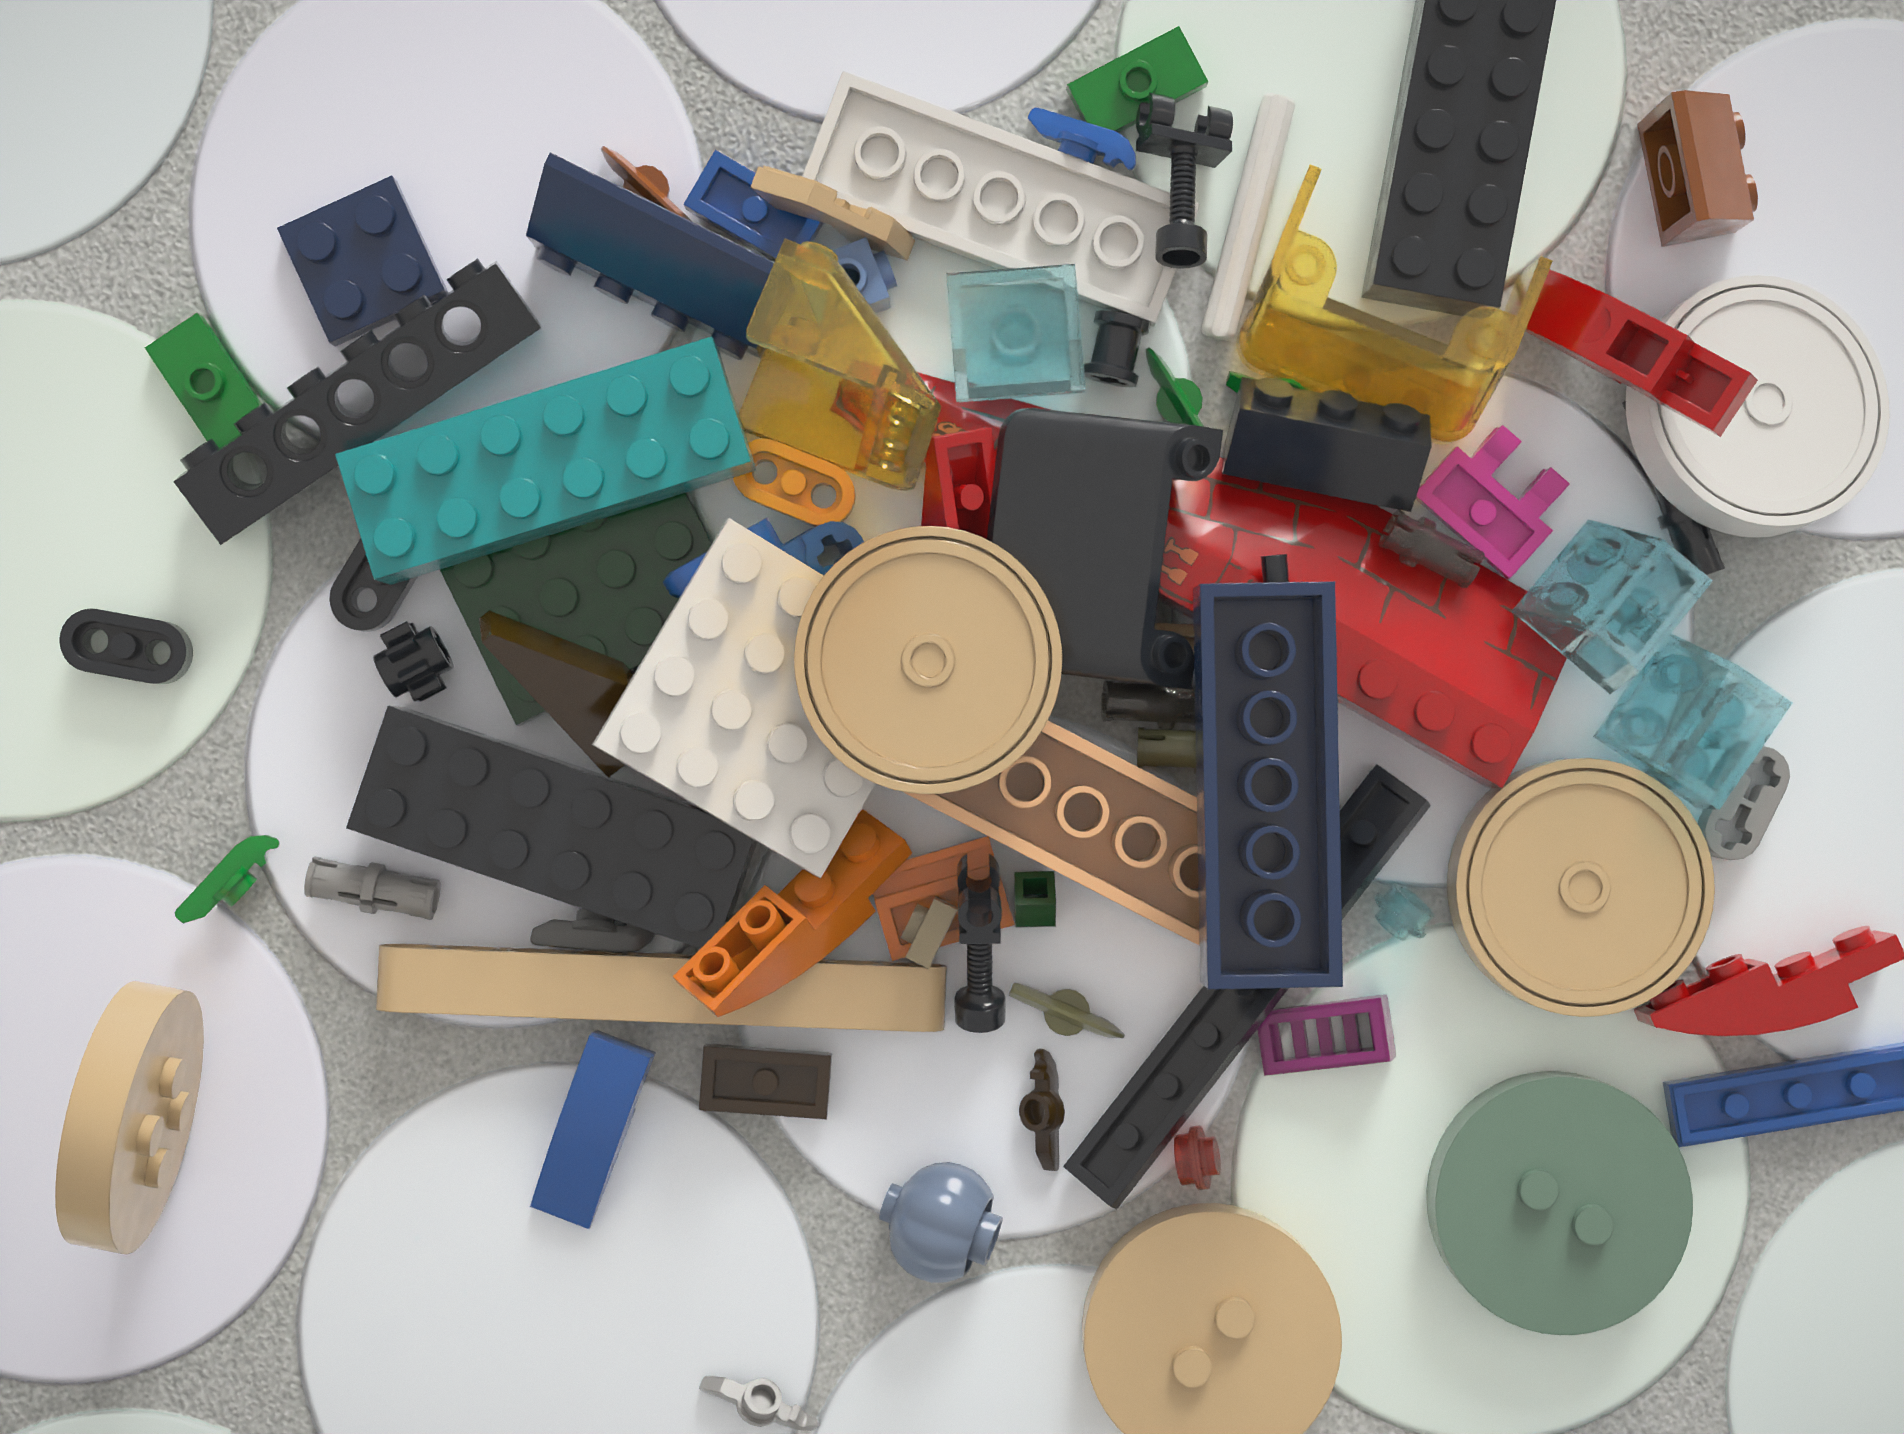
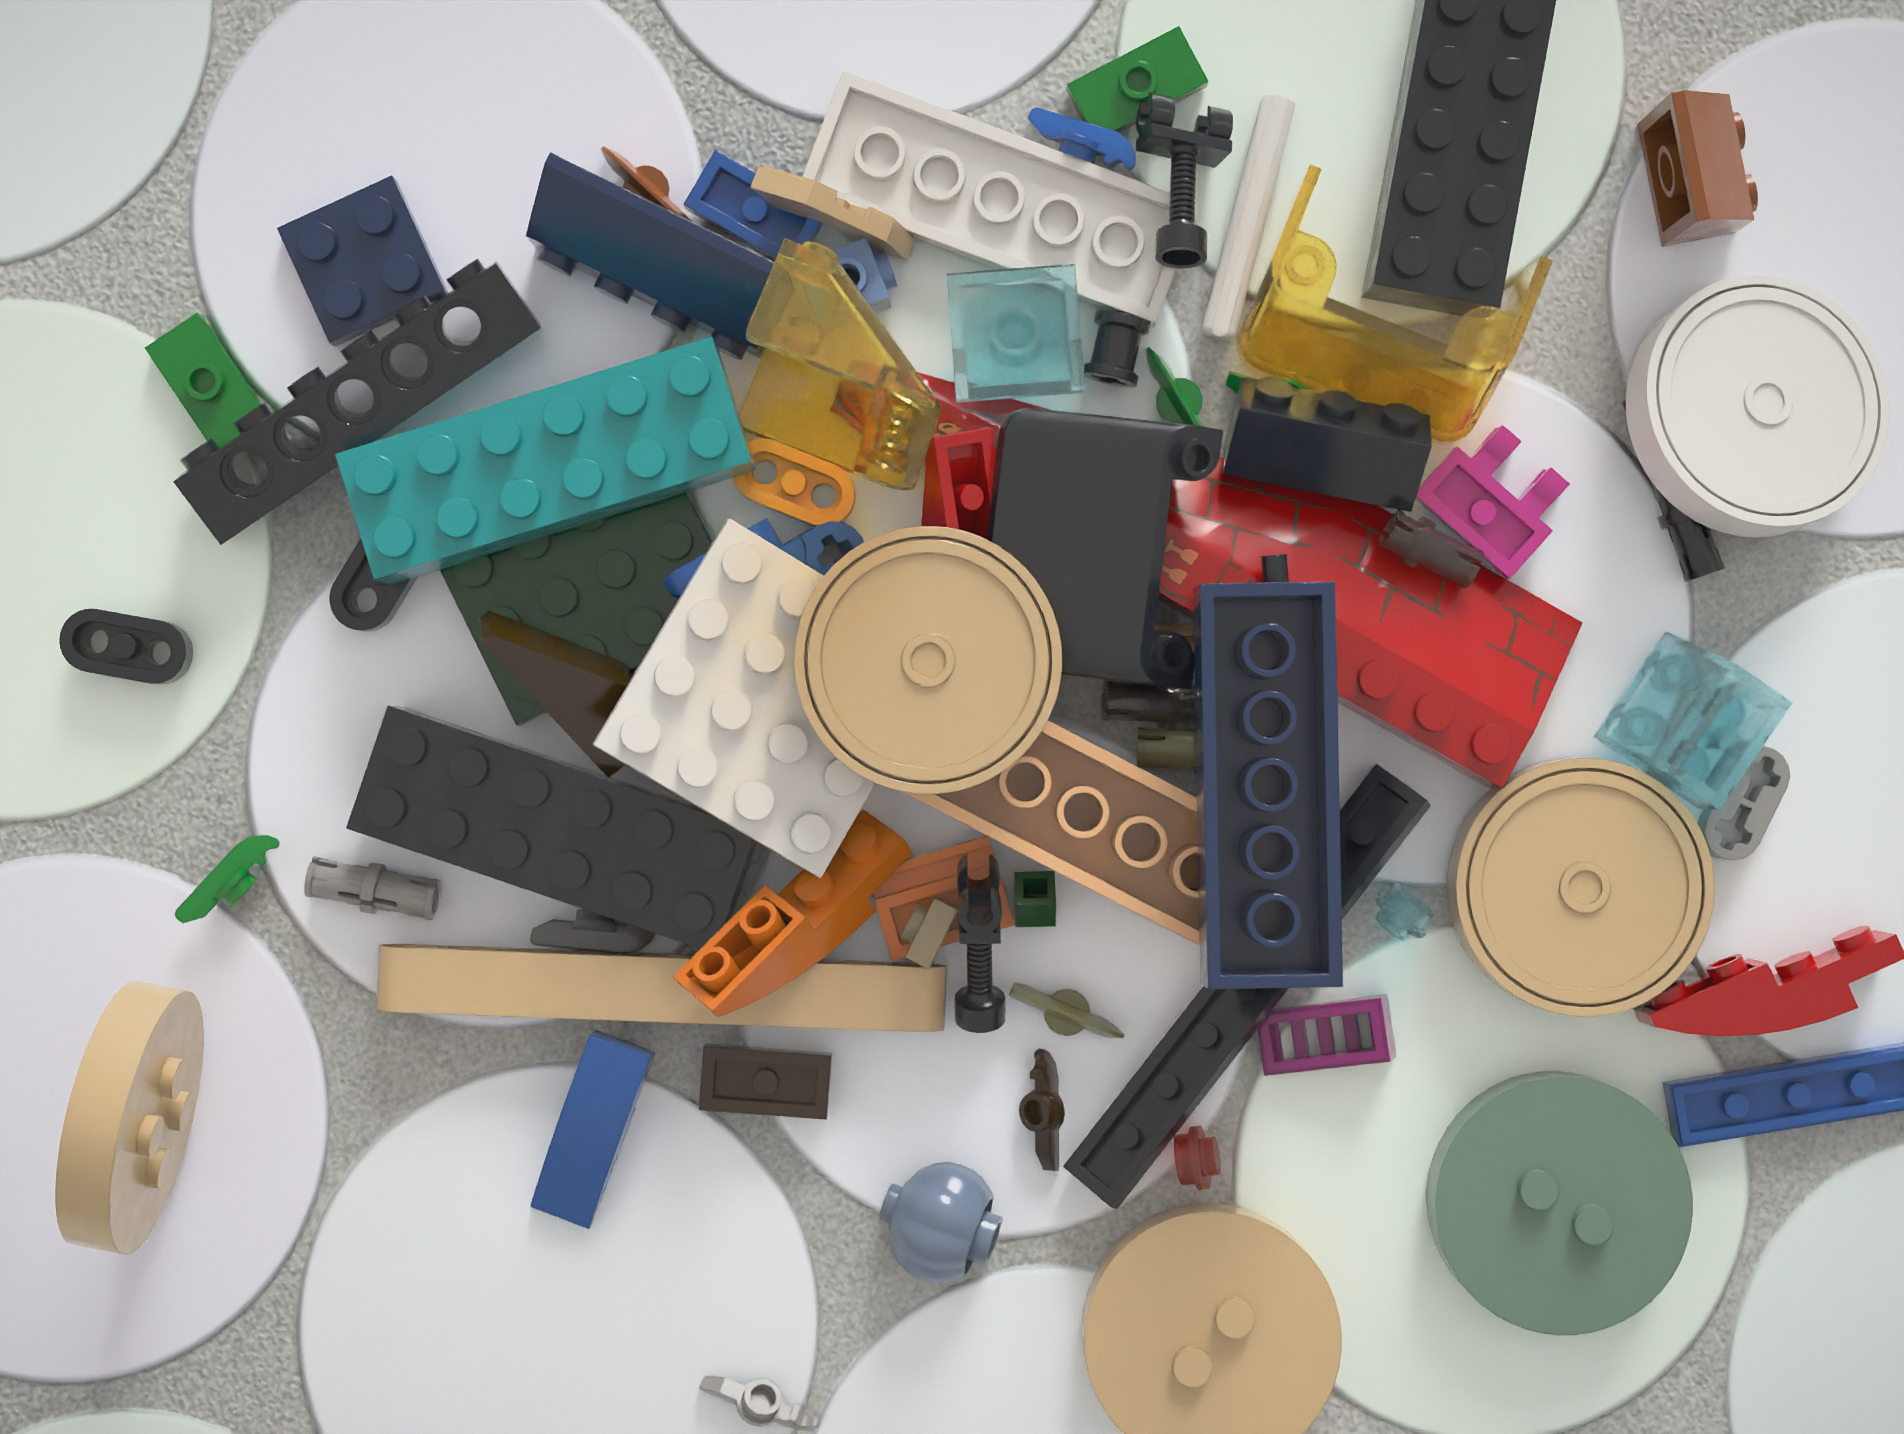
black gear [373,621,454,702] -> none
clear light blue slope [1511,519,1713,694] -> none
red slope [1515,269,1758,437] -> none

